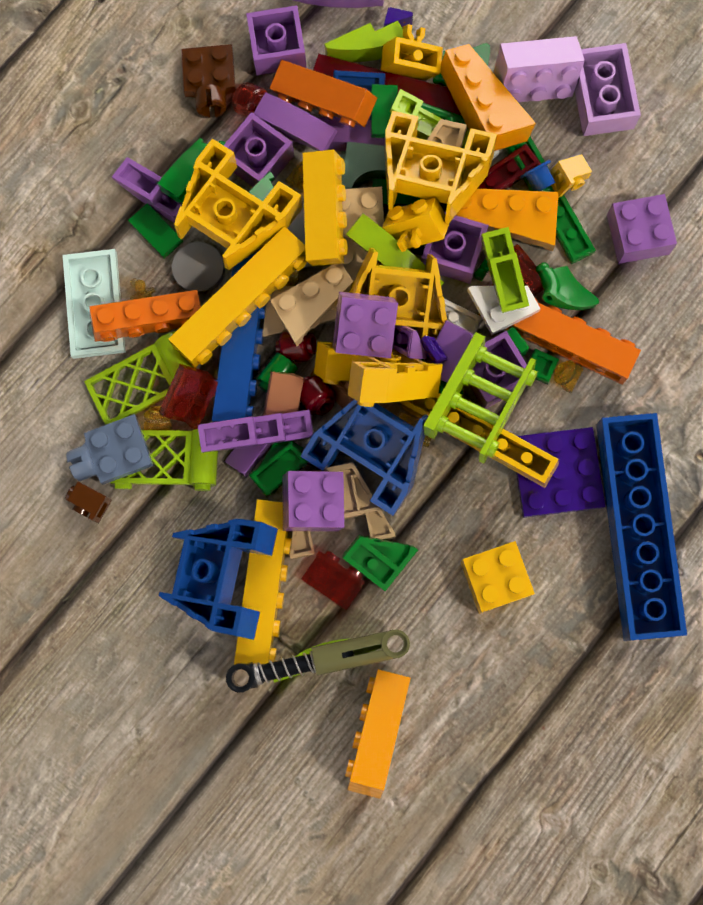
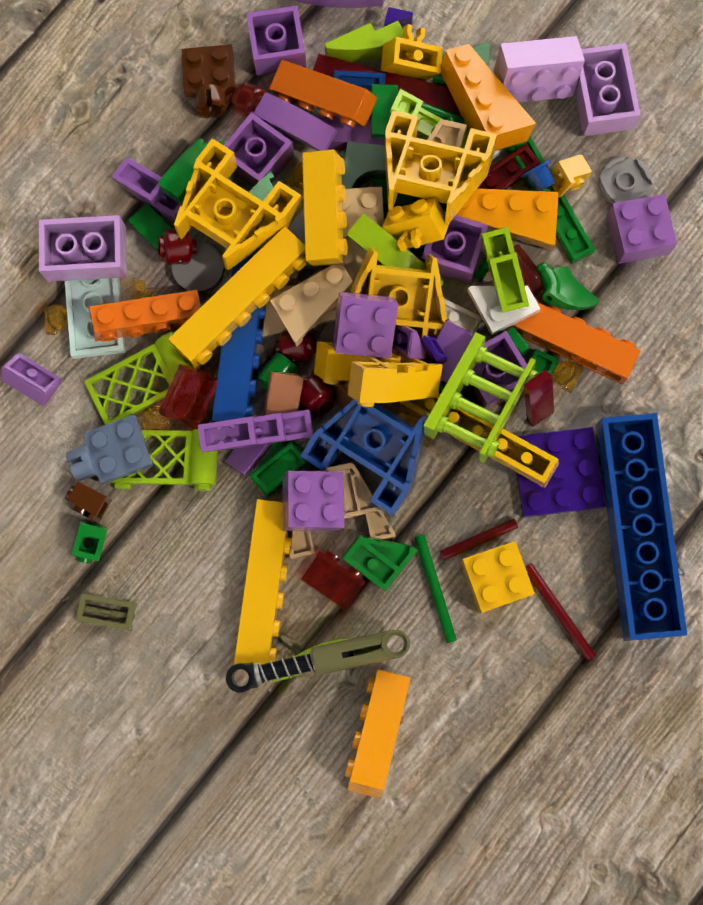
blue wedge [159,519,278,640] -> none
none -> medium lavender slope [1,352,62,406]
none -> lavender brick [39,215,127,282]
none -> clear yellow plate [44,304,68,335]
none -> green brick [71,520,108,564]
none -> olive tile [76,593,137,631]
none -> dark red head [158,230,197,265]
none -> green piece [414,534,457,643]
none -> dark red bar [439,518,518,561]
none -> dark red tile [524,370,554,427]
none -> dark red bar [525,563,596,661]
none -> light grey tile [599,156,652,205]

